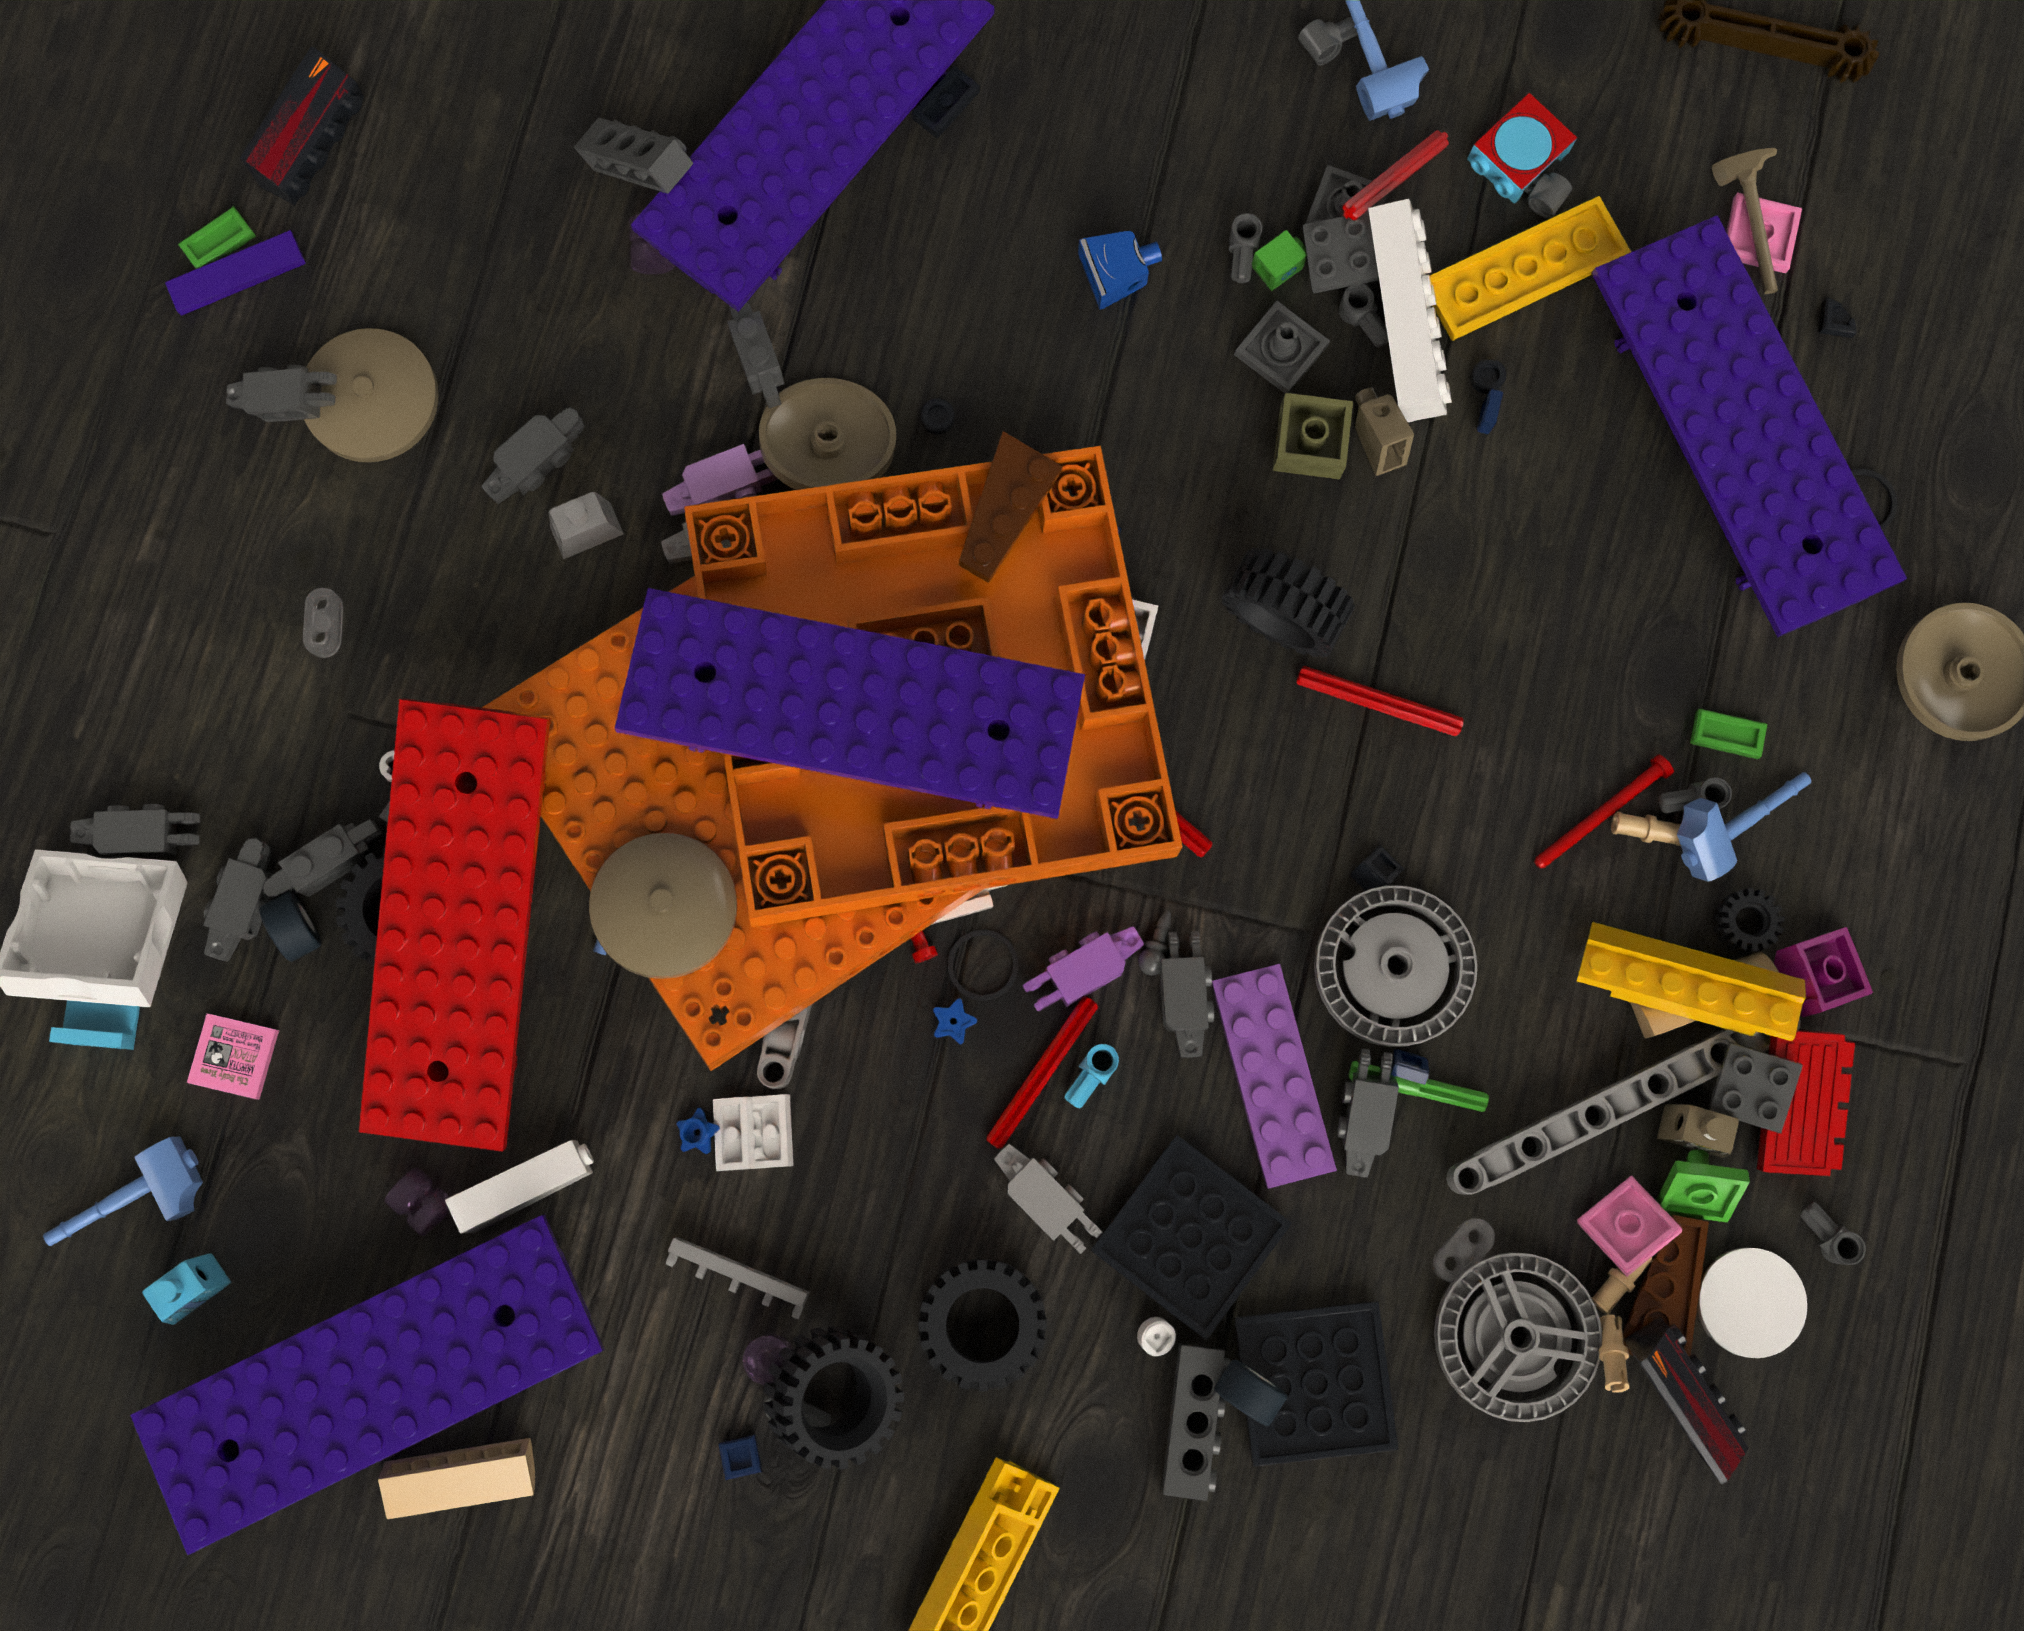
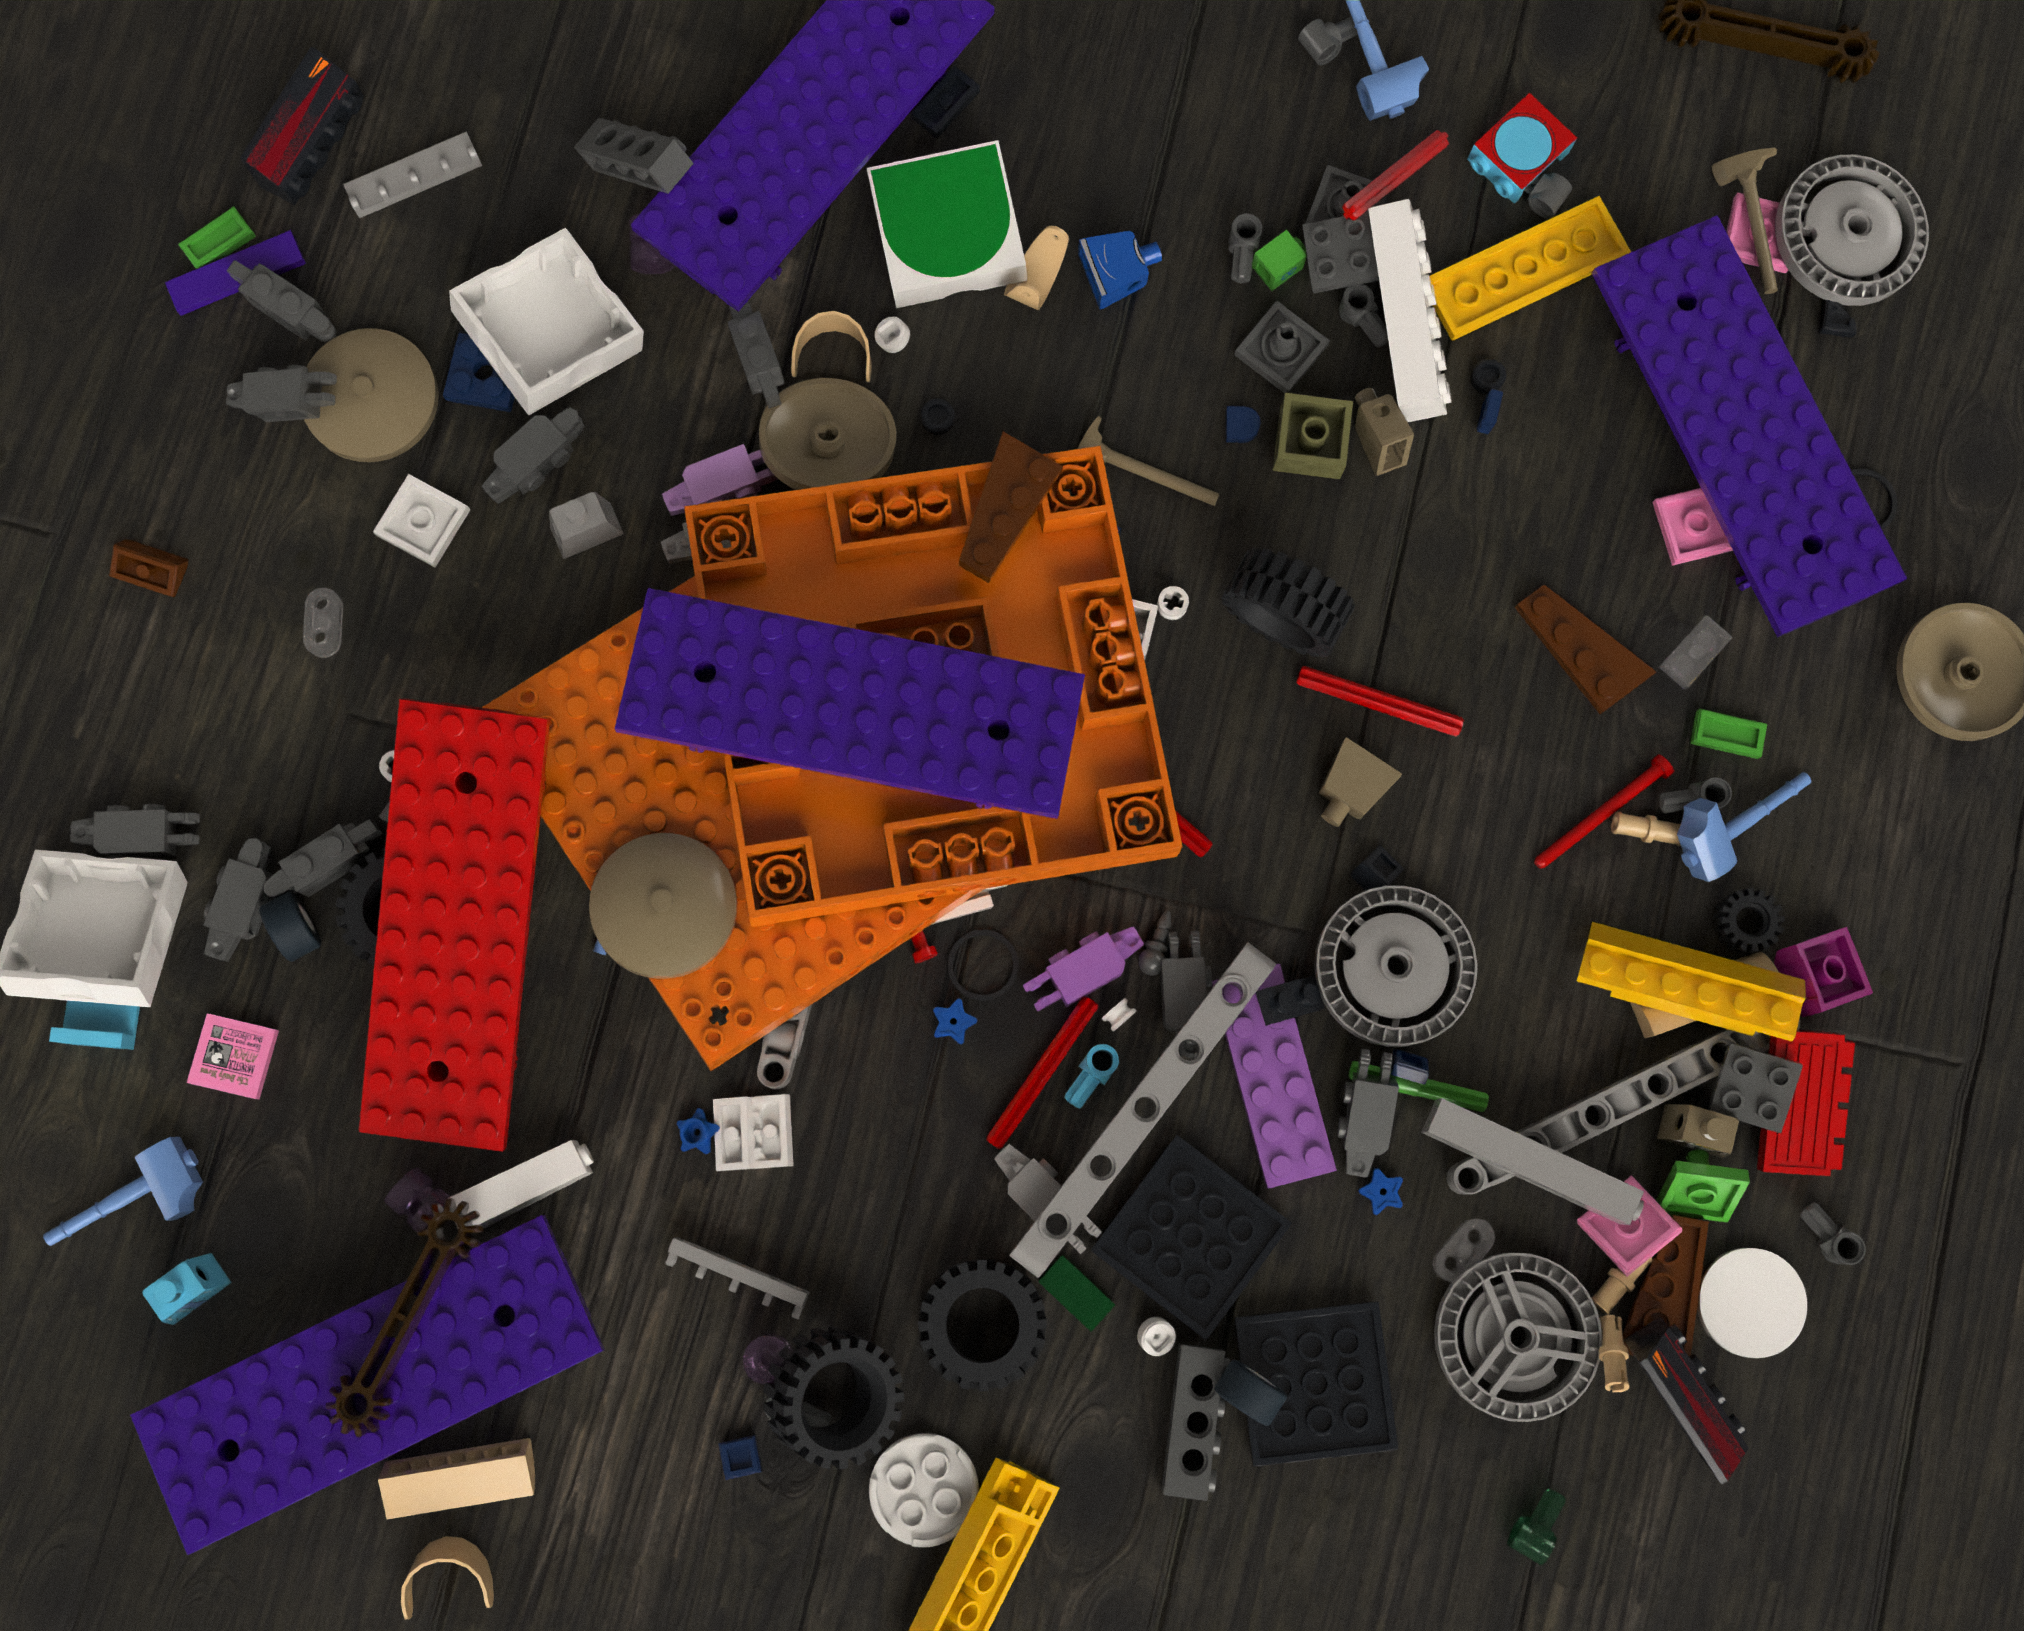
none -> reddish brown slope [109,539,189,597]
none -> dark grey hinge [227,260,337,343]
none -> dark brown arm [325,1198,484,1437]
none -> light grey hinge [343,131,482,218]
none -> white plate [373,474,470,567]
none -> tan piece [401,1536,494,1620]
none -> dark blue plate [443,333,515,412]
none -> white tile [449,228,644,415]
none -> tan piece [791,311,872,382]
none -> green tile [867,140,1027,308]
none -> white tile [869,1433,979,1547]
none -> white tile [875,317,910,353]
none -> tan piece [1004,226,1069,310]
none -> light grey beam [1009,942,1276,1278]
none -> dark green tile [1038,1255,1115,1332]
none -> dark tan piece [1077,416,1219,506]
none -> white bush [1102,998,1137,1032]
none -> white bush [1157,586,1189,620]
none -> dark blue tile [1226,406,1261,443]
none -> black plate [1256,975,1325,1026]
none -> dark tan torso [1319,737,1402,827]
none -> blue plate [1358,1168,1403,1215]
none -> light grey brick [1421,1098,1644,1225]
none -> clear green axle [1507,1488,1566,1565]
none -> reddish brown wing [1514,585,1656,714]
none -> bright pink tile [1652,488,1733,566]
none -> clear plate [1659,615,1733,690]
none -> light grey piece [1775,155,1929,306]

